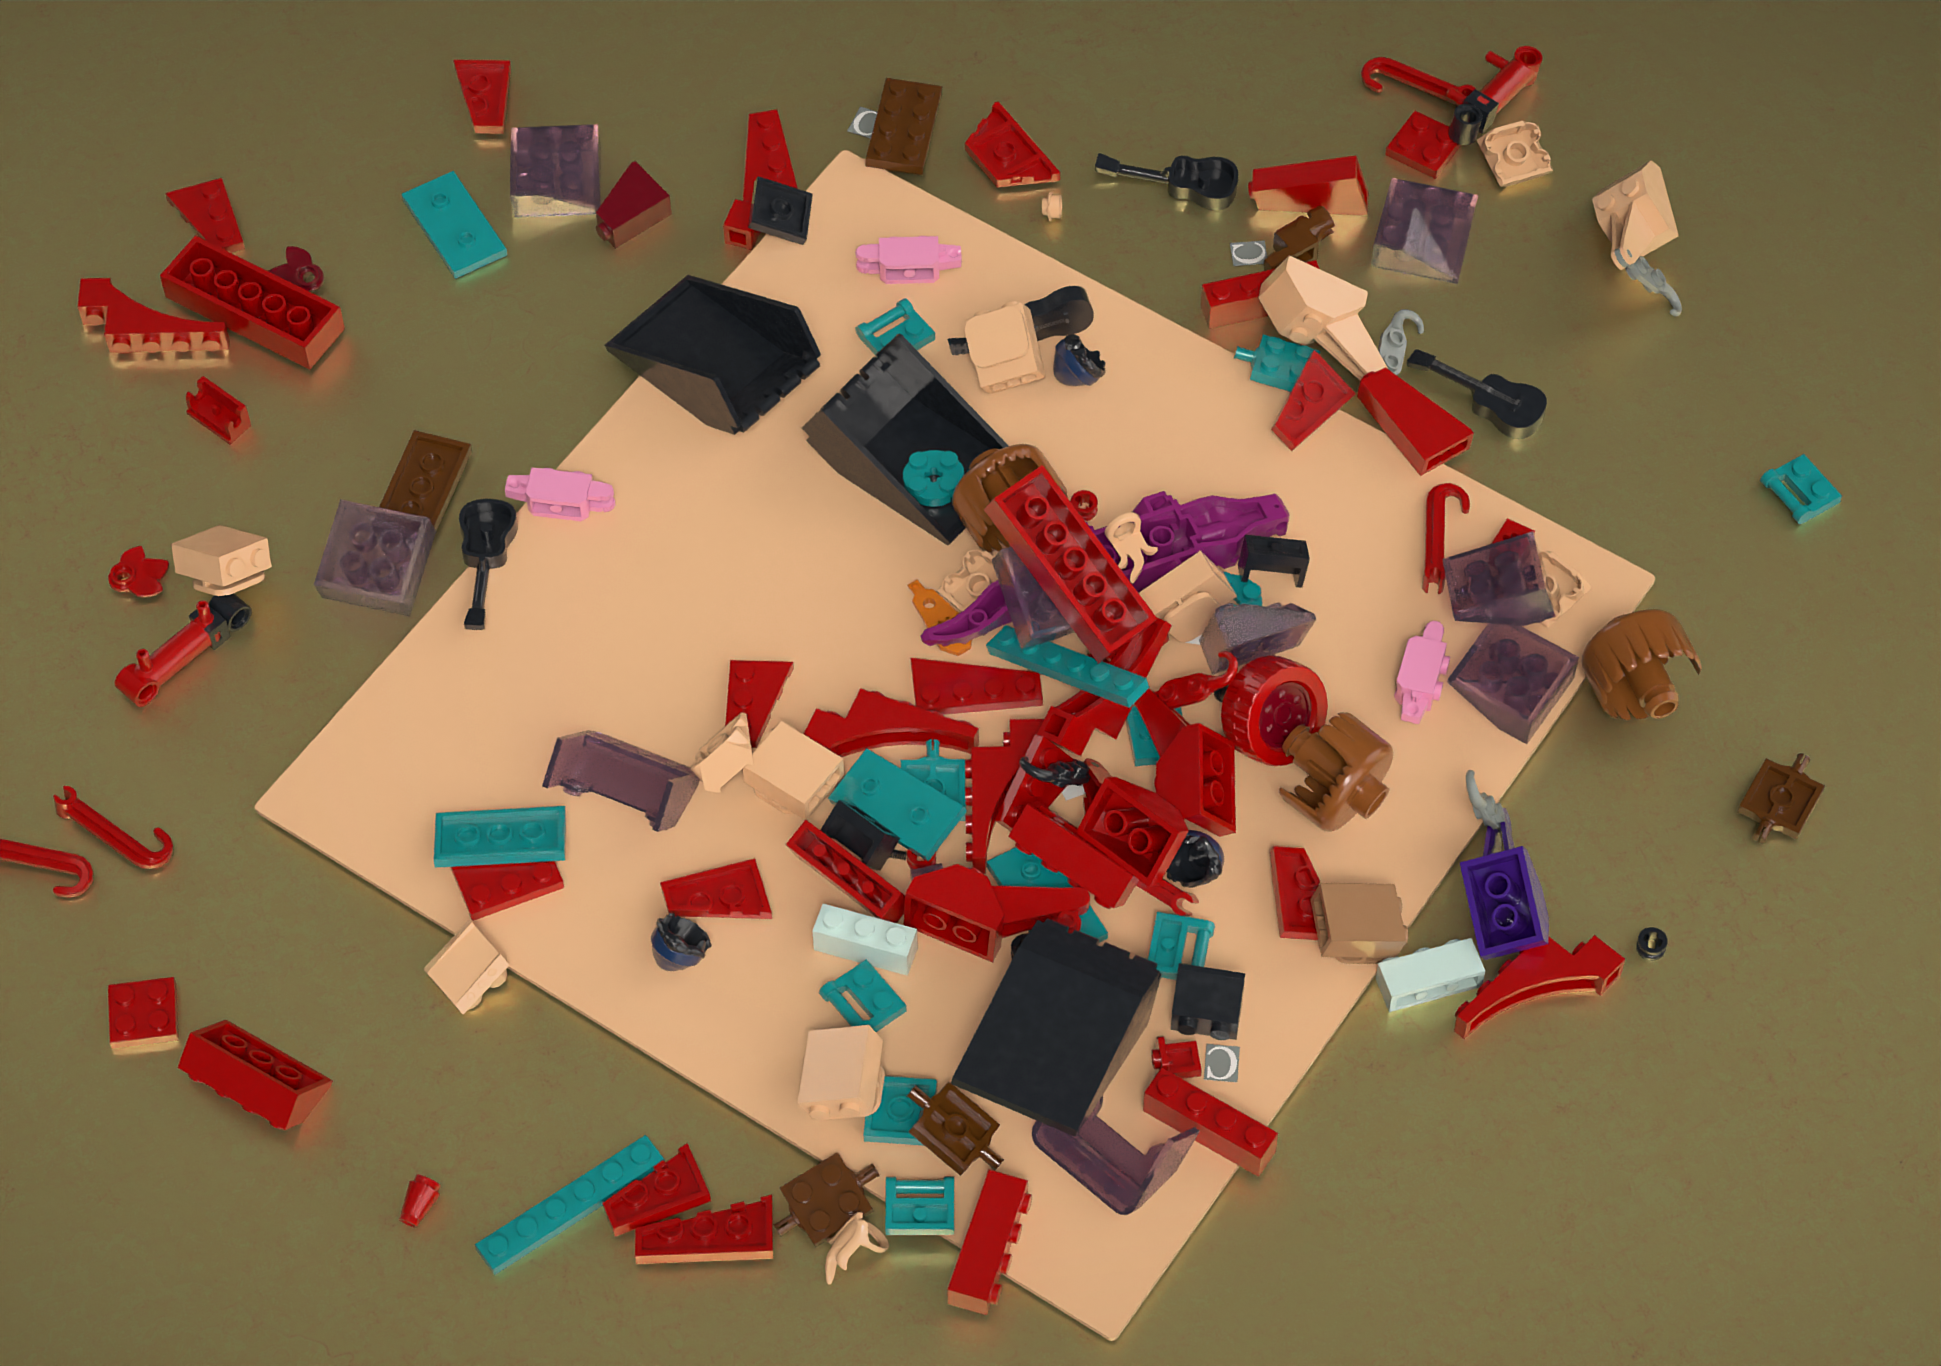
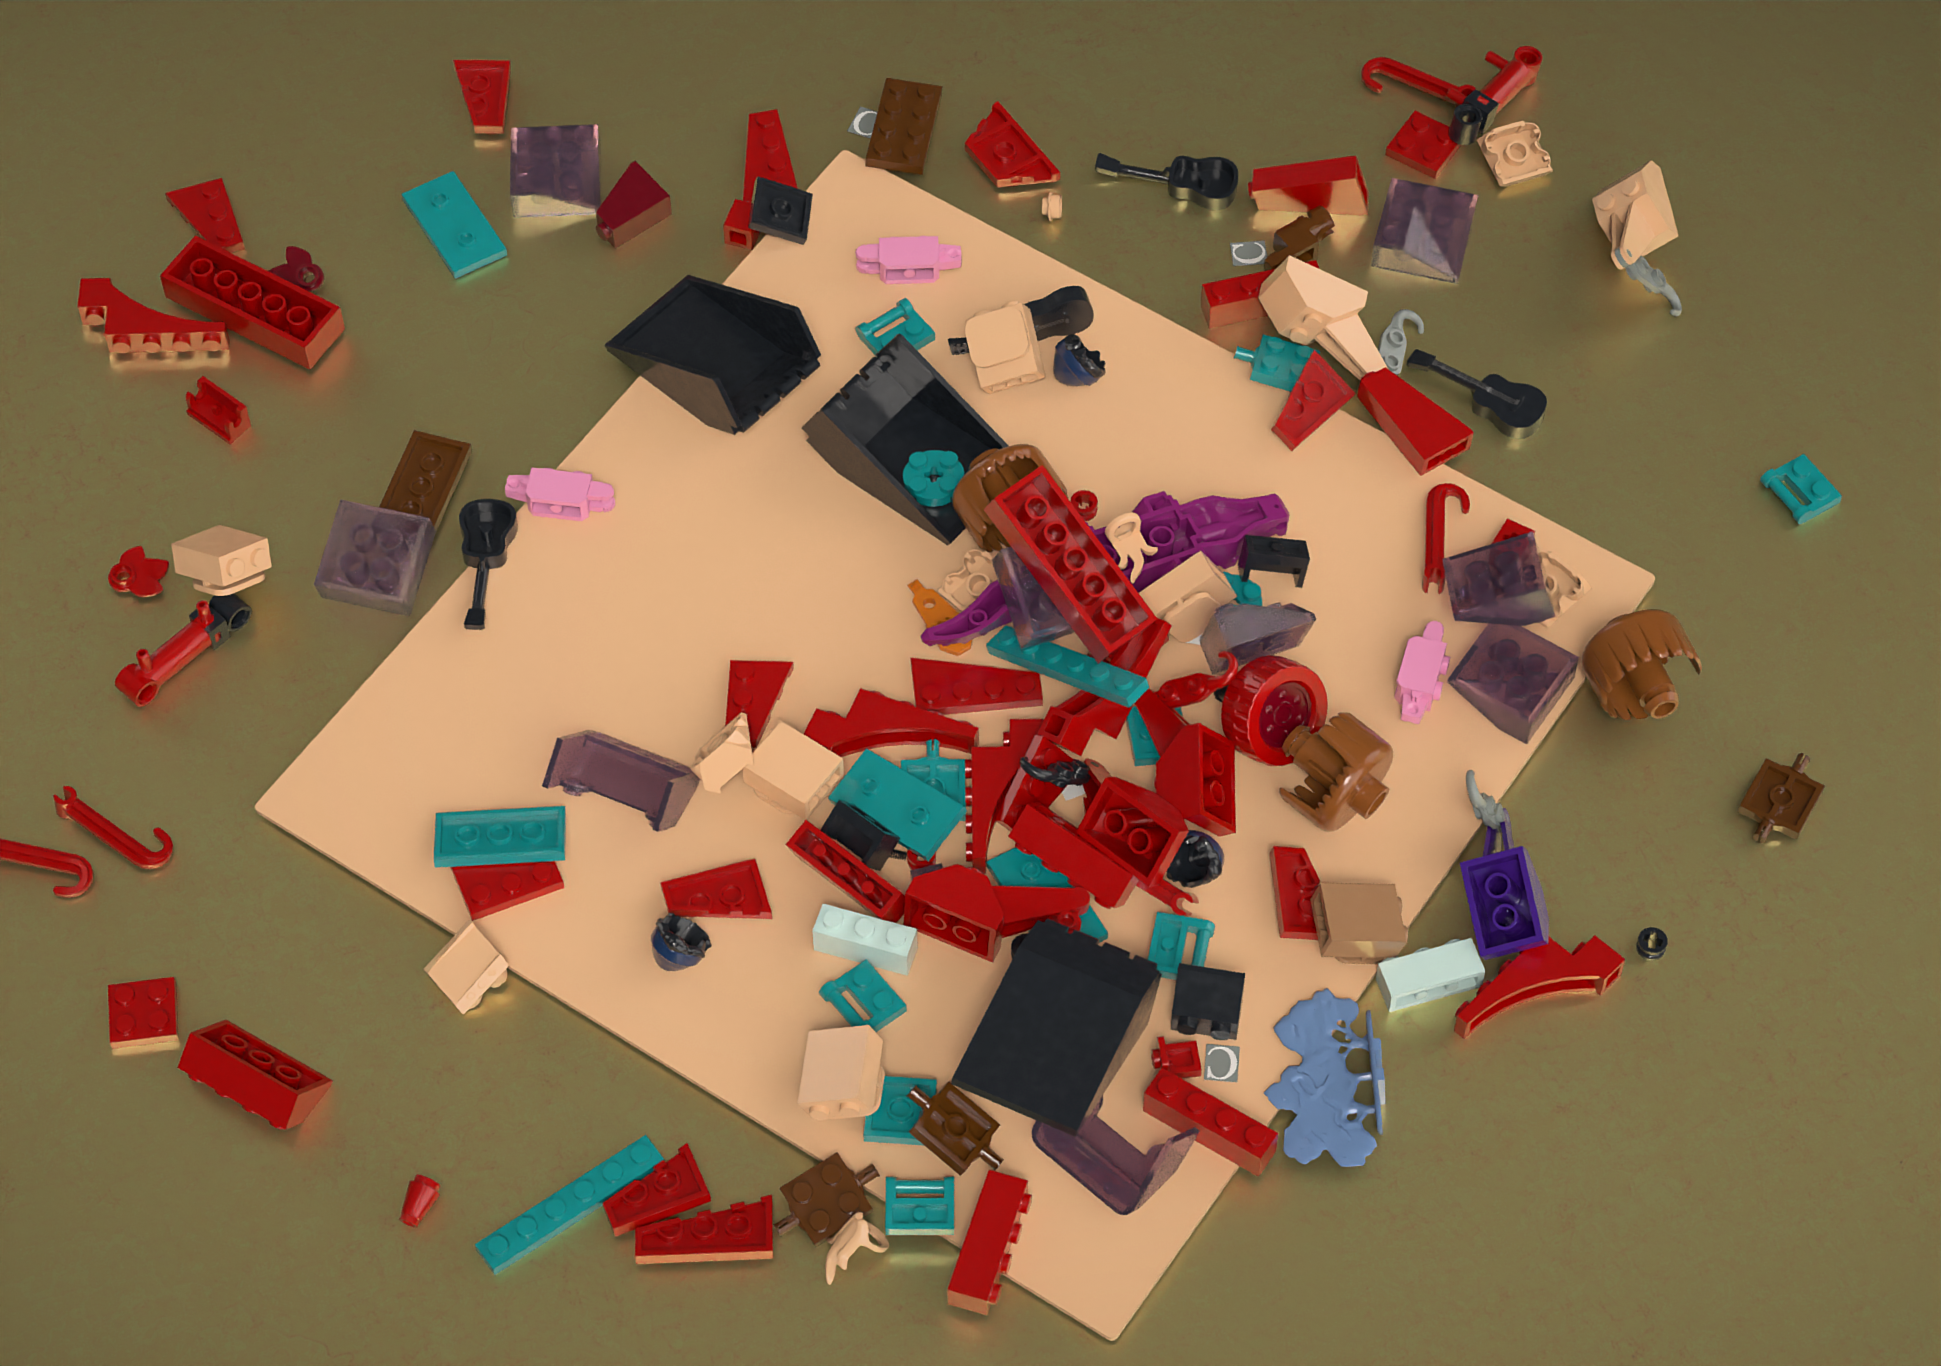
none -> medium blue plant [1264,988,1386,1167]

